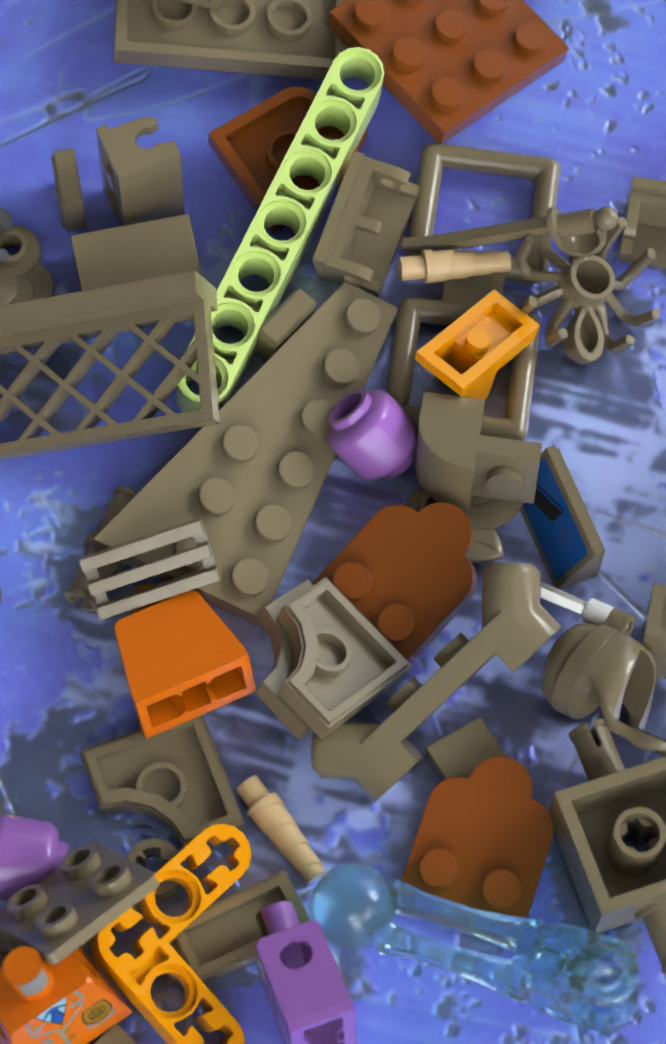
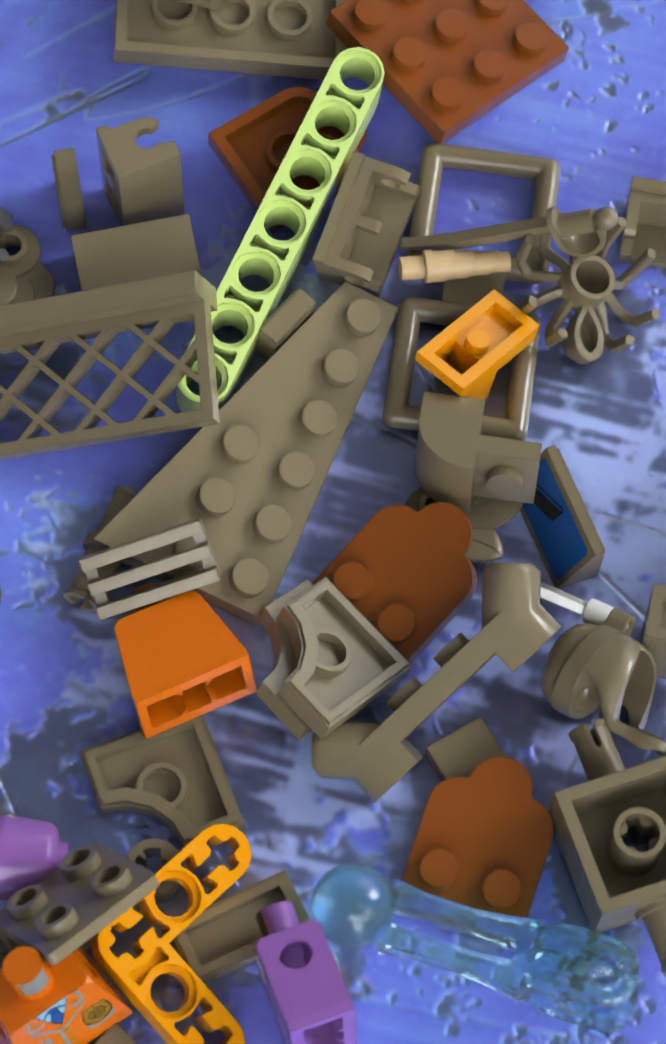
tan animal [236,775,325,884] -> none
medium lavender head [327,389,418,480] -> none

